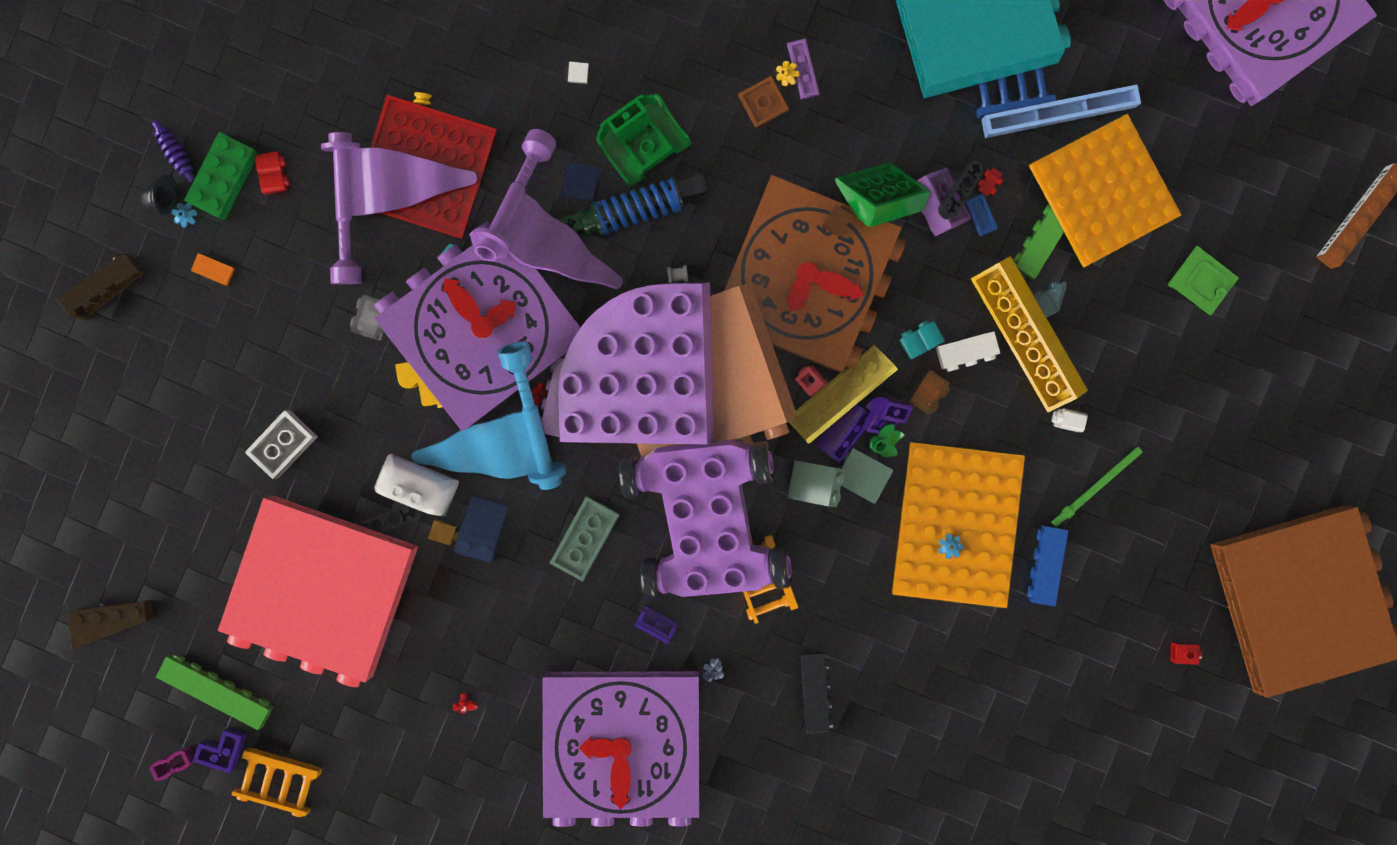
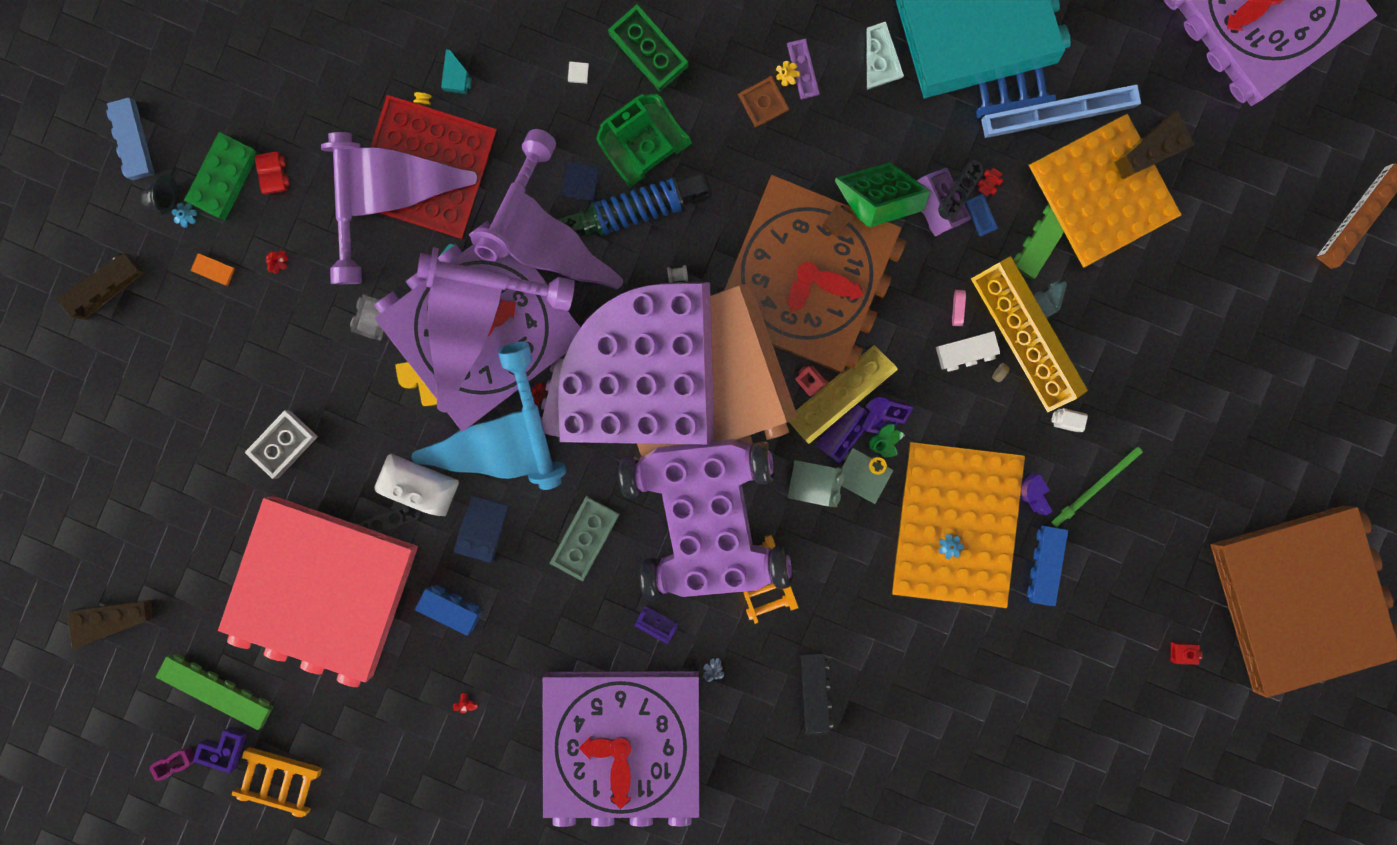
dark purple piece [152,120,195,184] -> none
pearl gold brick [428,519,459,546] -> none
teal brick [899,320,945,360] -> none
clear orange brick [908,370,950,415] -> none
bright green container [1168,246,1239,315] -> none
none -> medium blue brick [106,98,155,180]
none -> red plant [266,250,288,274]
none -> blue brick [415,584,483,636]
none -> medium lavender flag [416,247,575,412]
none -> teal slope [441,49,472,94]
none -> green brick [608,4,688,92]
none -> light aqua wing [867,22,904,90]
none -> yellow bush [868,457,887,475]
none -> bright pink beam [952,289,966,326]
none -> dark tan tile [992,363,1010,382]
none -> dark purple brick [1020,473,1053,515]
none -> dark brown wedge [1114,110,1195,179]

